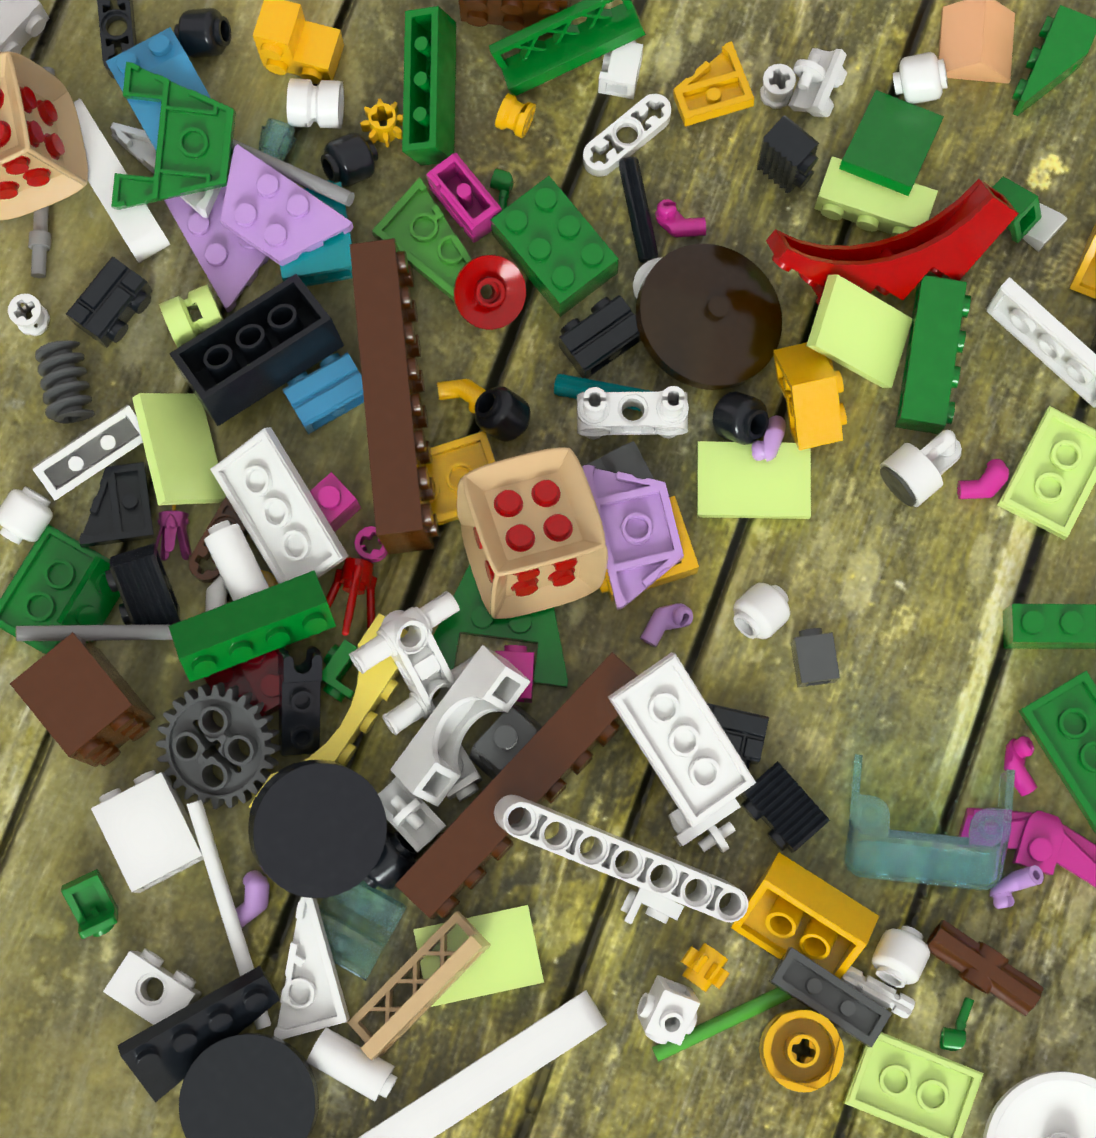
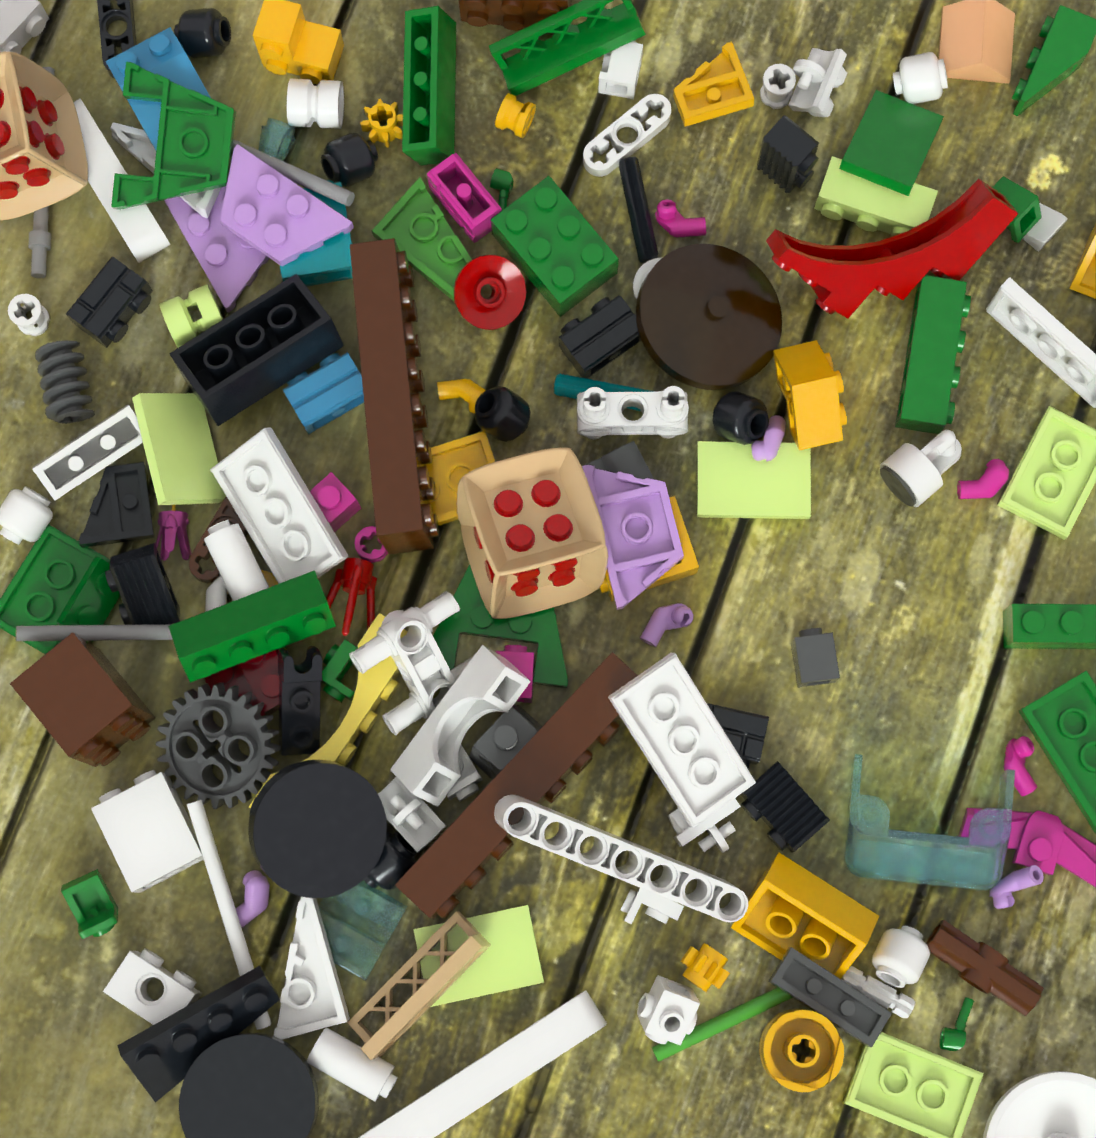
white head [733,583,790,639] -> none
yellowish green tile [806,274,913,388] -> none

